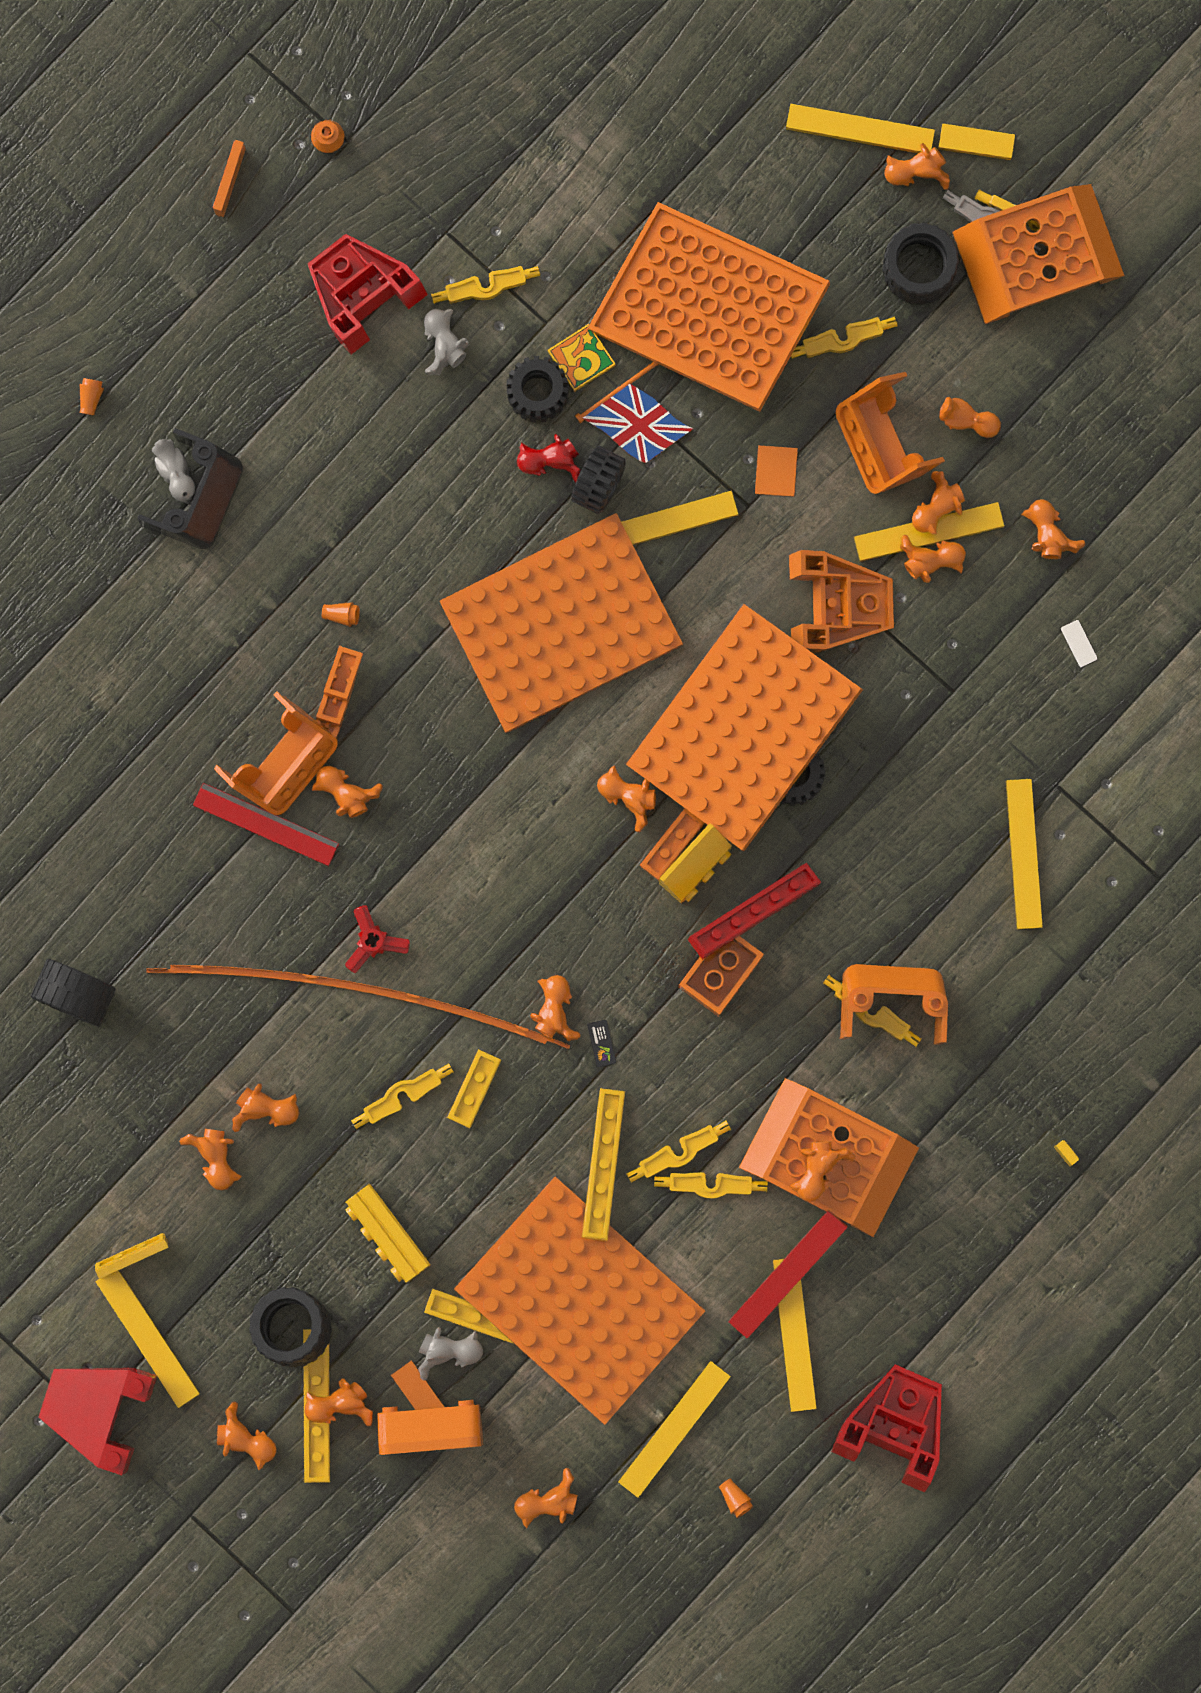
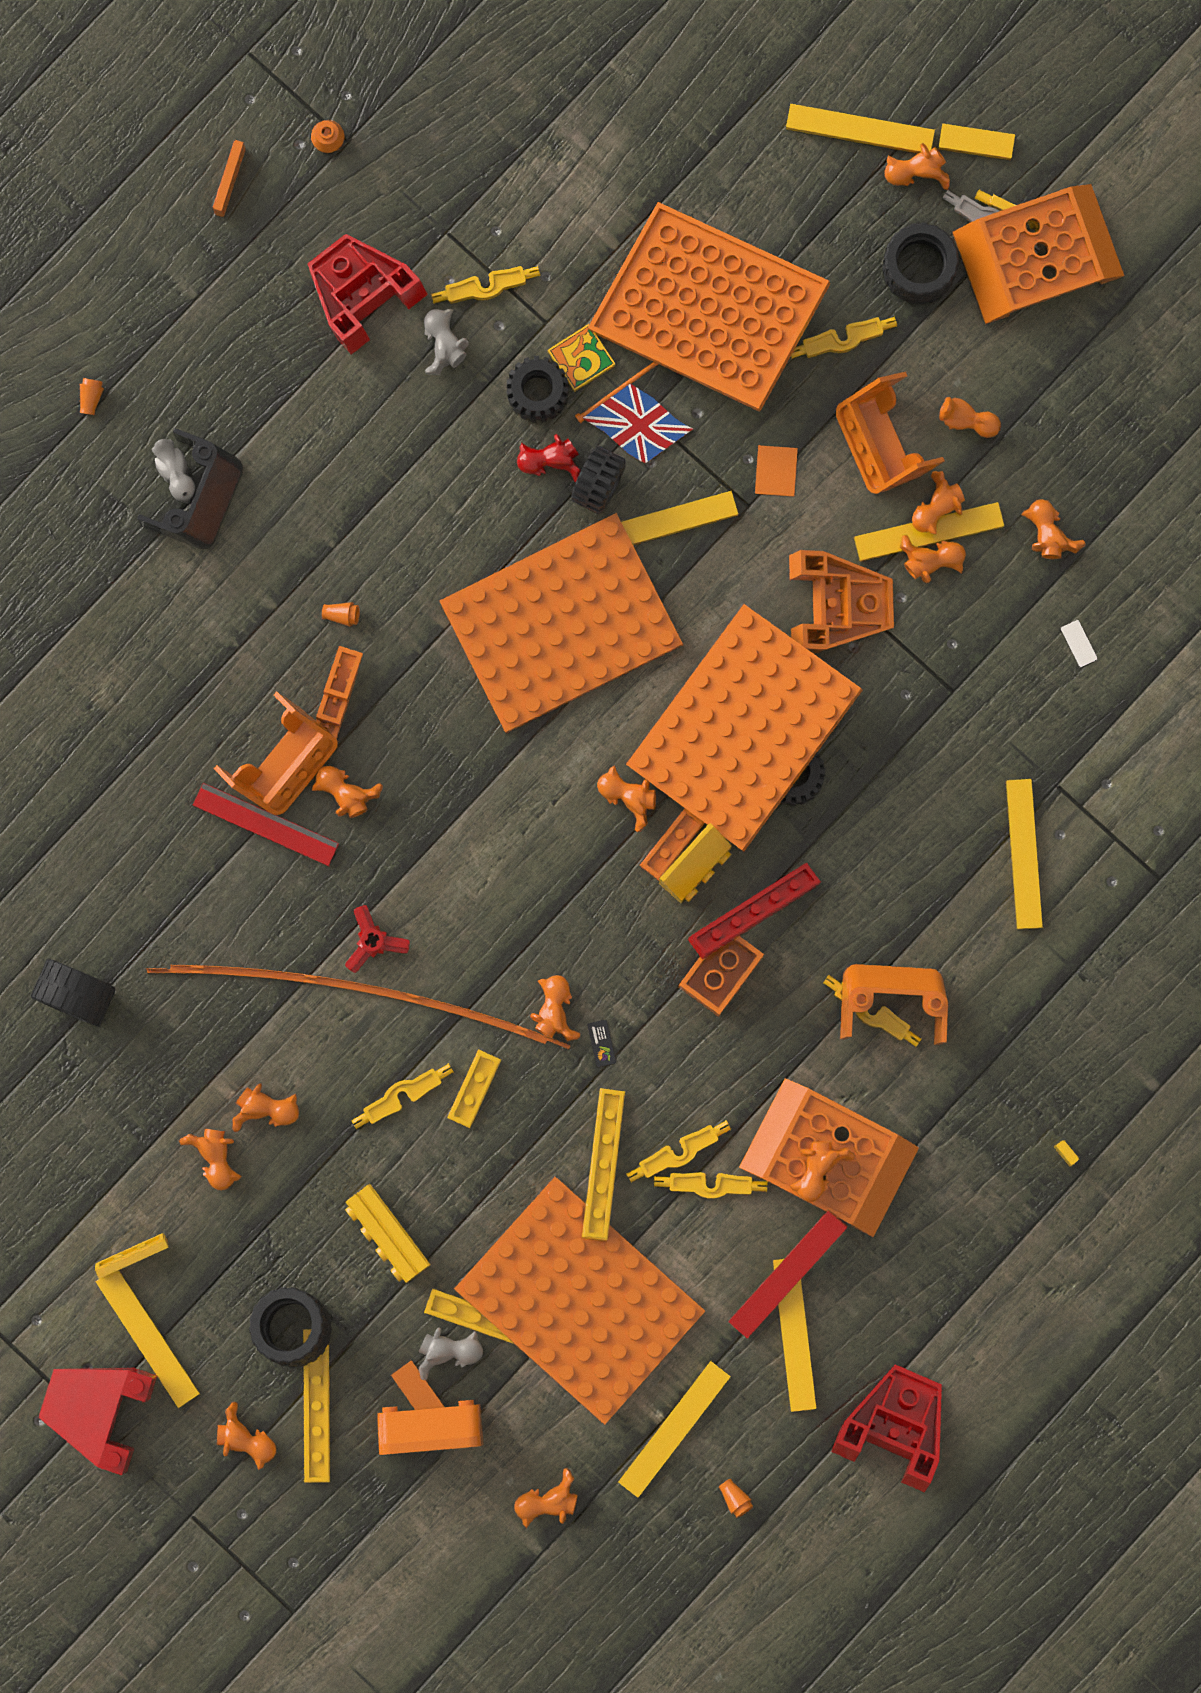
orange animal [305,1379,373,1426] -> none

